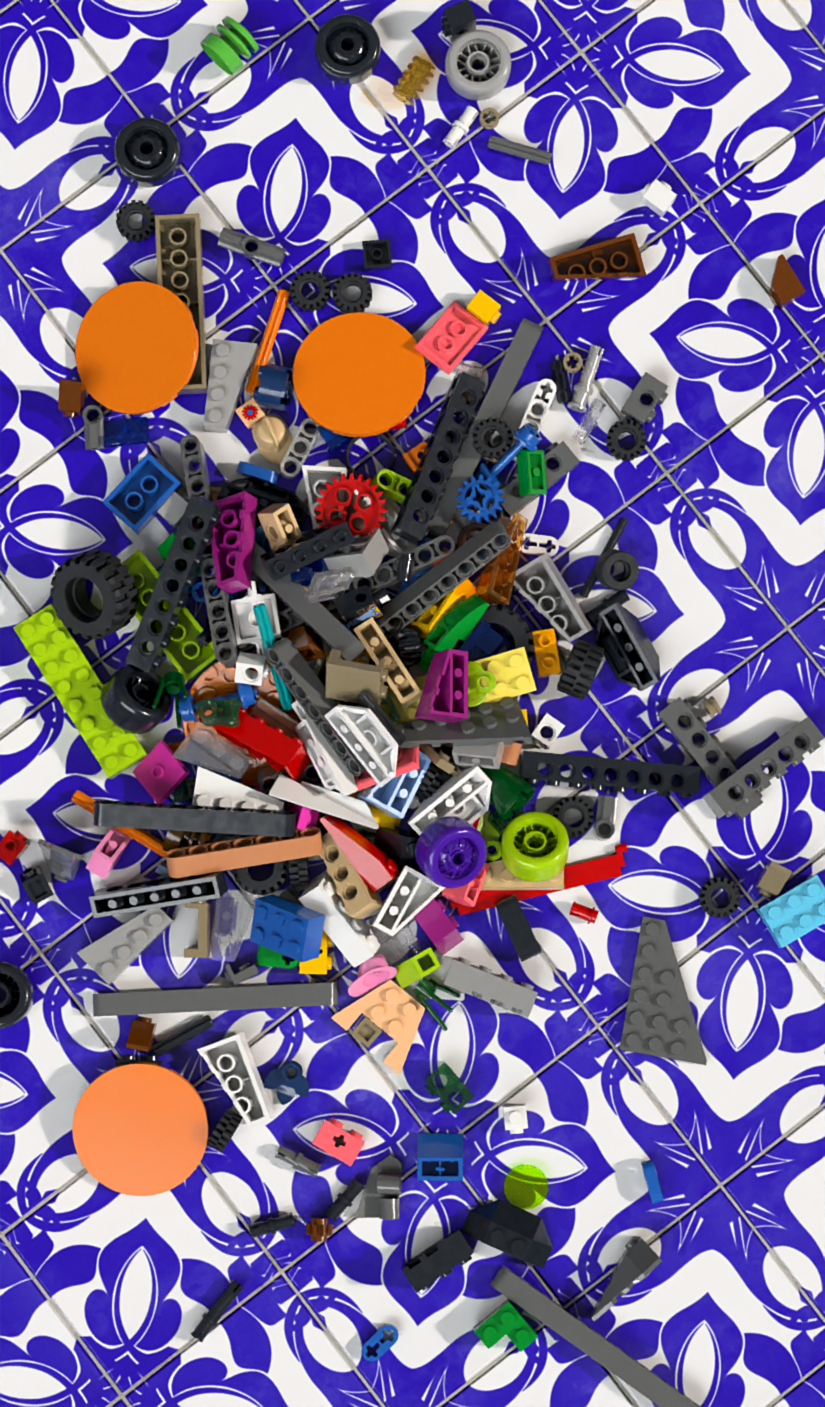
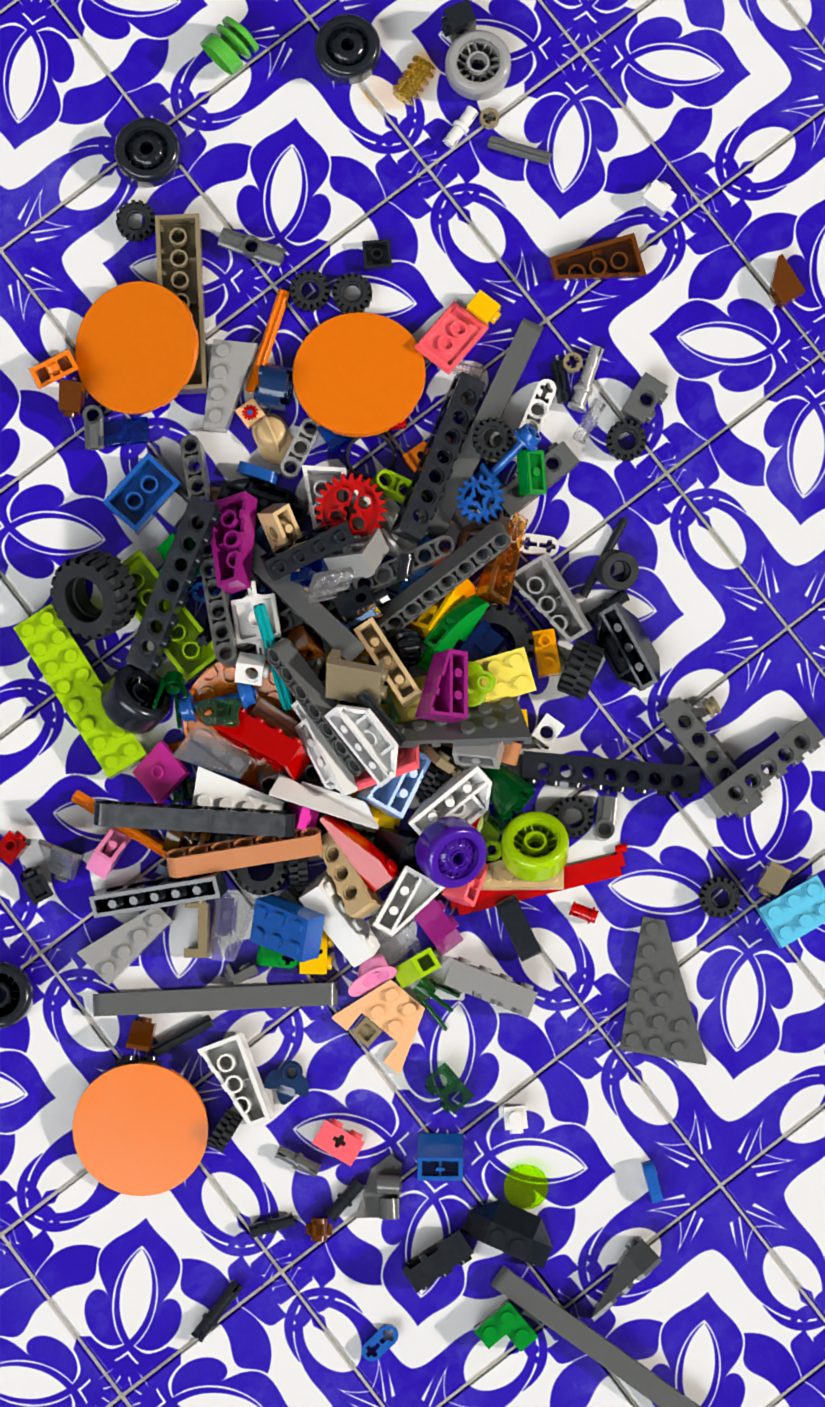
none -> orange brick [28,349,79,389]

